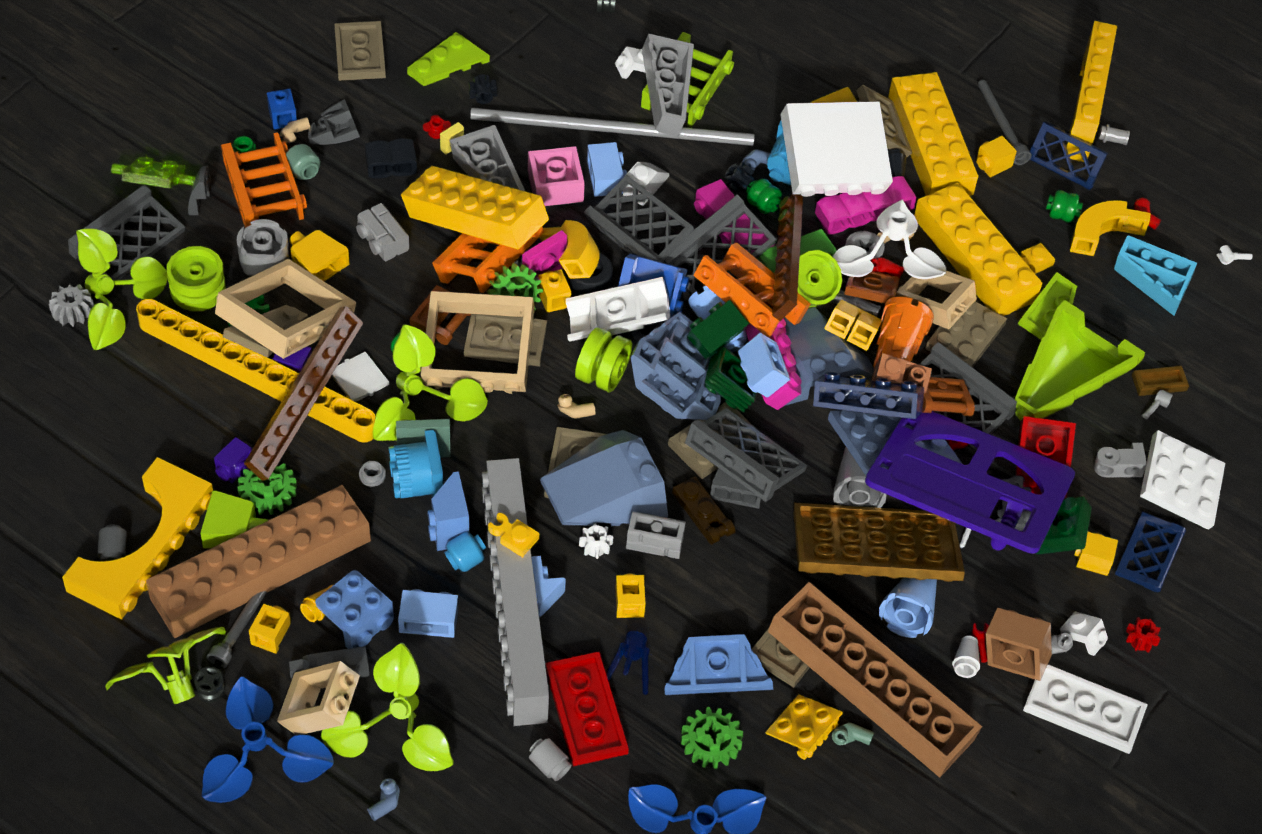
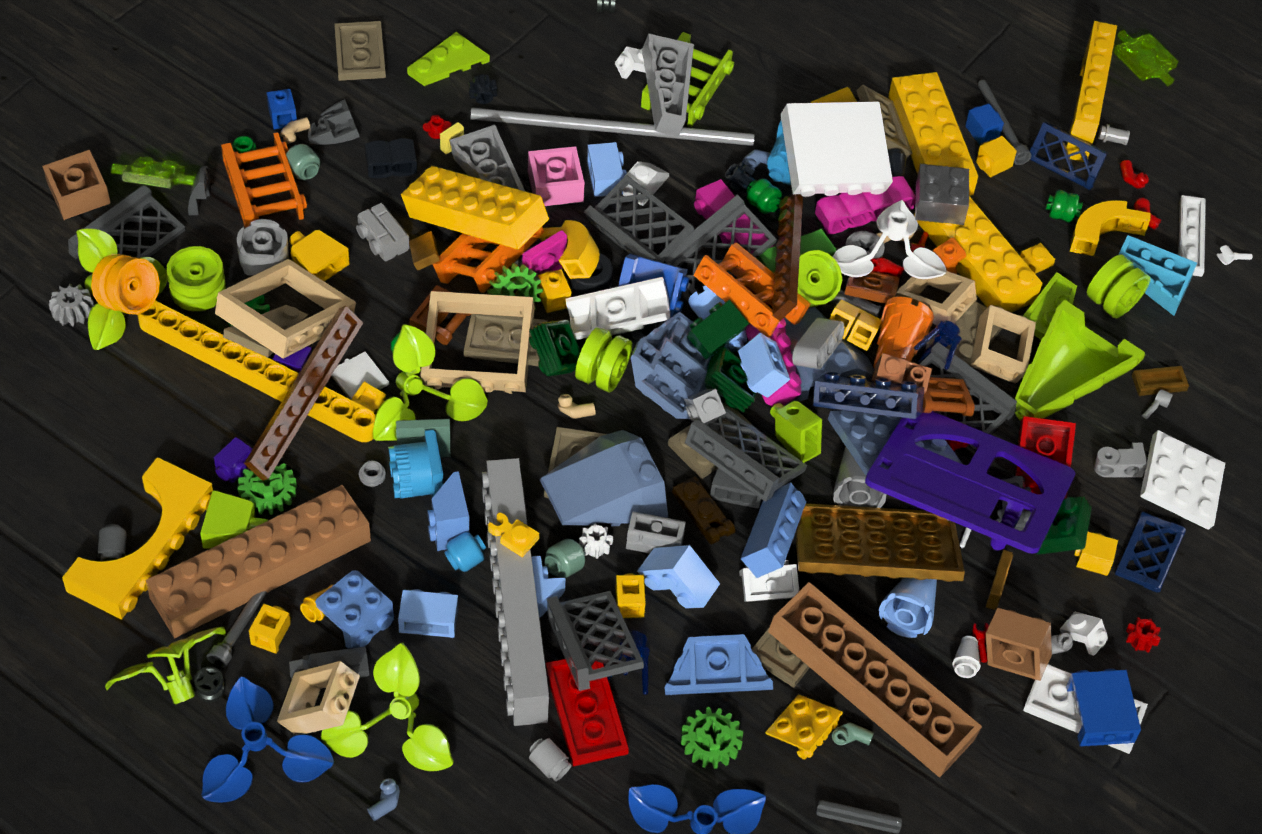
none -> medium nougat brick [42,150,111,220]
none -> light orange wheel [91,254,160,315]
none -> yellow plate [351,381,386,414]
none -> pearl gold tile [409,231,440,270]
none -> dark green brick [529,320,581,377]
none -> sand green head [545,538,585,578]
none -> dark grey fence [546,591,644,691]
none -> light blue brick [637,545,720,608]
none -> light grey brick [684,389,726,423]
none -> white bracket [739,560,799,602]
none -> medium blue brick [741,483,806,578]
none -> lime torso [770,401,822,463]
none -> light grey beam [792,318,844,369]
none -> dark grey axle [816,800,902,834]
none -> red hand [910,232,929,252]
none -> clear blue plant [914,320,962,370]
none -> flat silver brick [915,164,969,225]
none -> orange bracket [933,238,967,274]
none -> blue brick [965,104,1004,145]
none -> tan window [970,305,1036,384]
none -> pearl gold tile [986,550,1013,610]
none -> blue panel [1066,669,1141,746]
none -> lime wheel [1087,254,1150,318]
none -> clear neon green plate [1113,30,1179,86]
none -> red arm [1120,160,1149,189]
none -> white tile [1178,195,1205,277]

